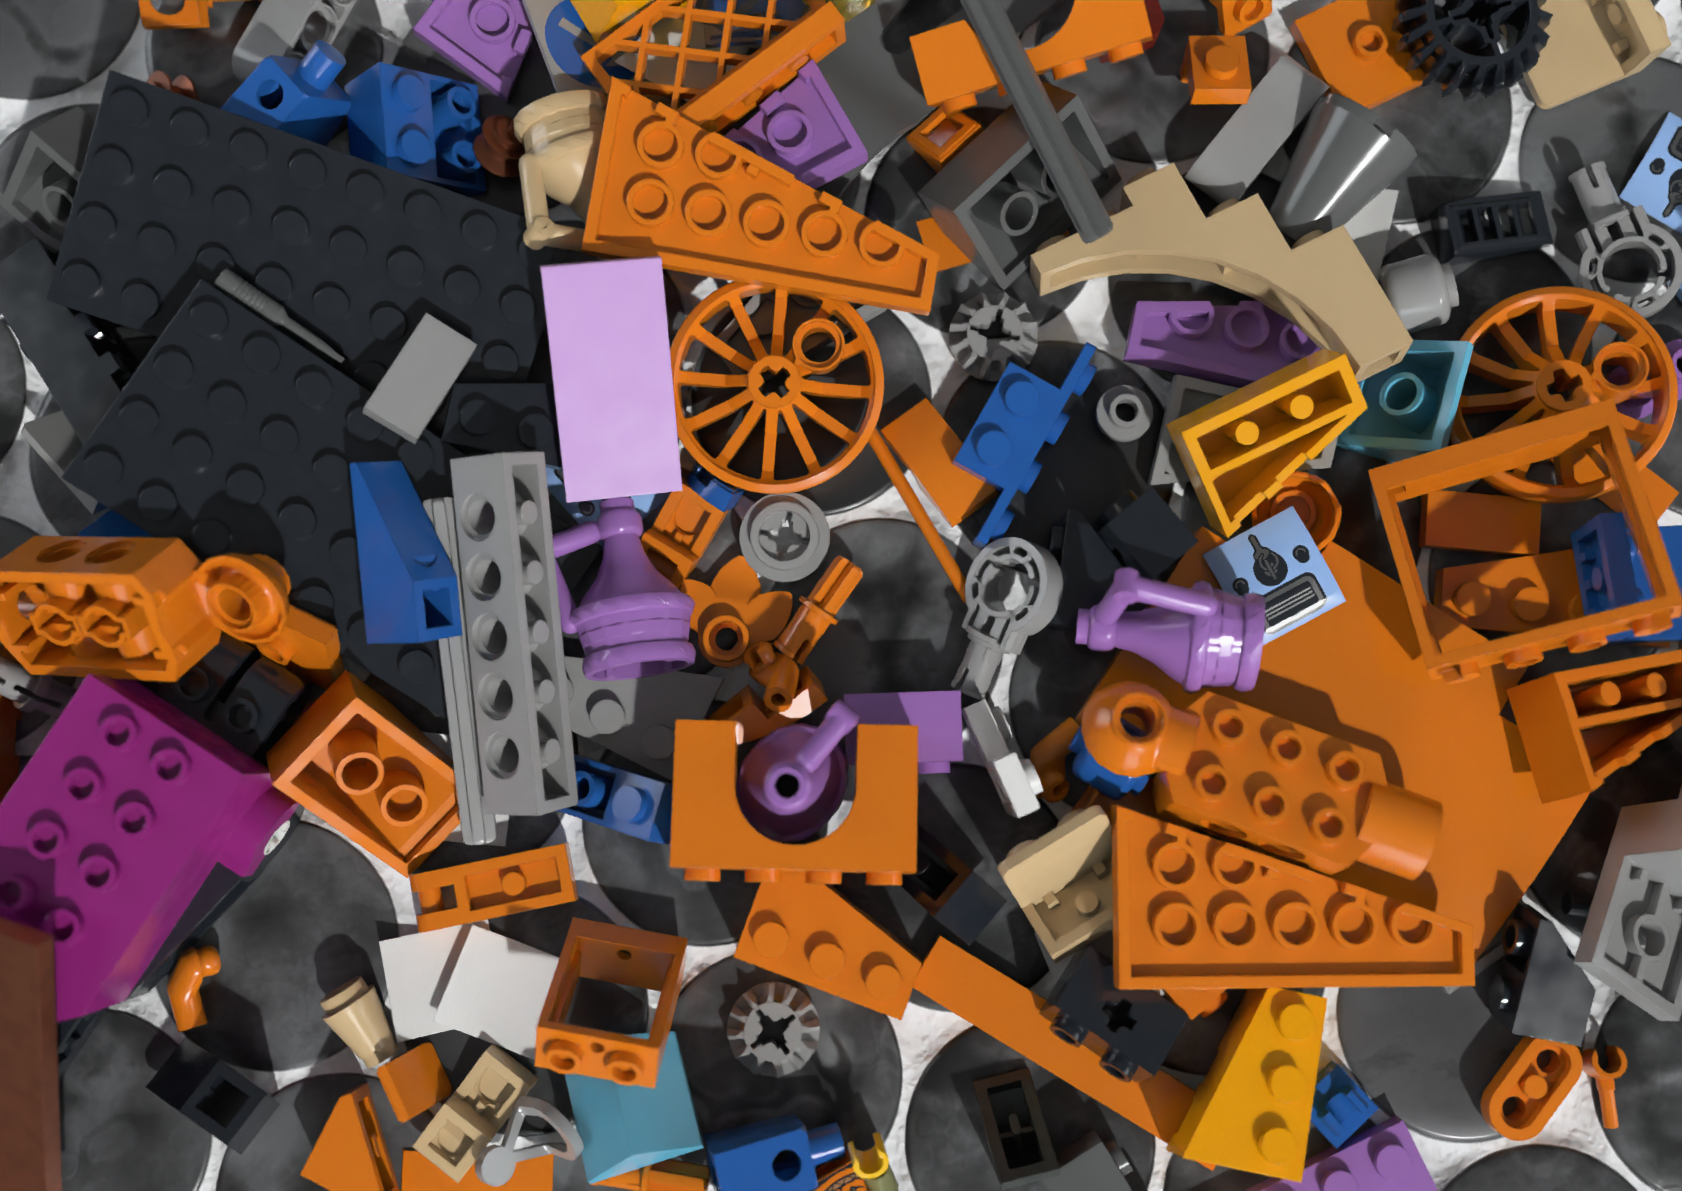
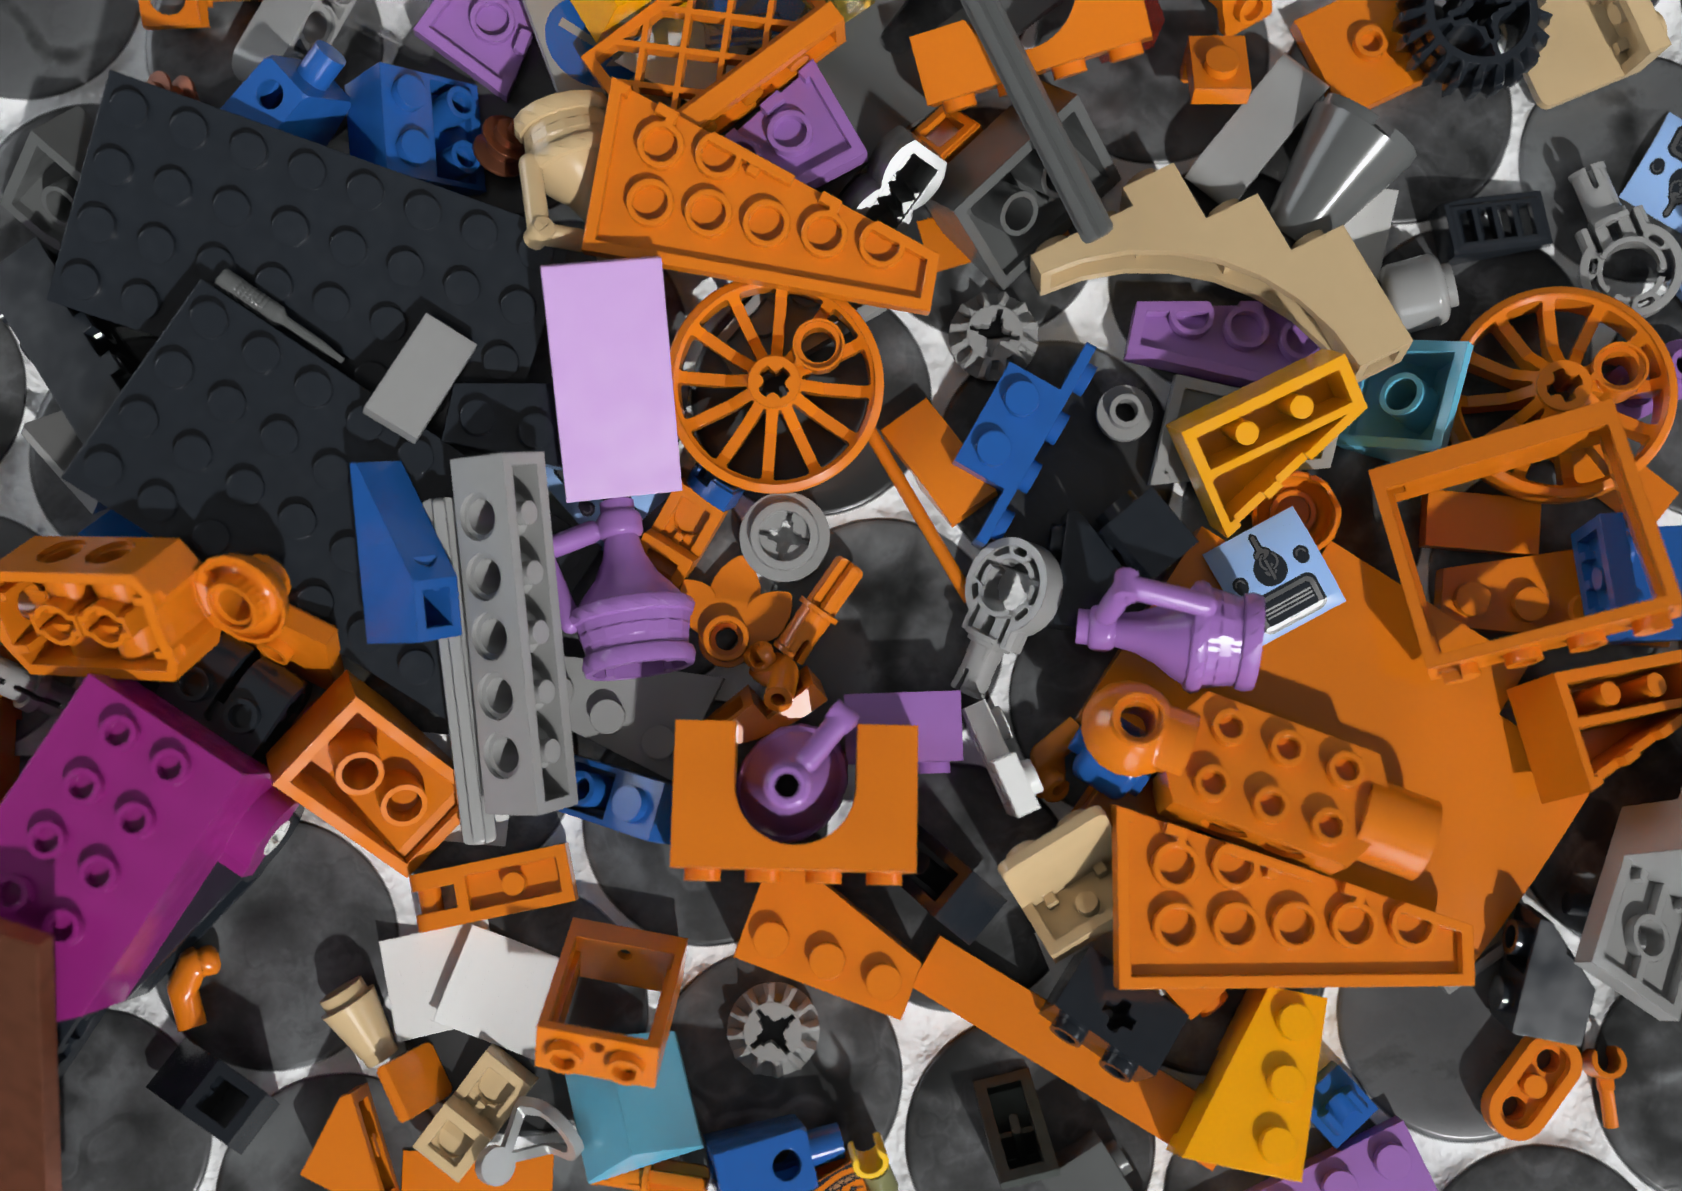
none -> dark grey brick [840,125,947,235]

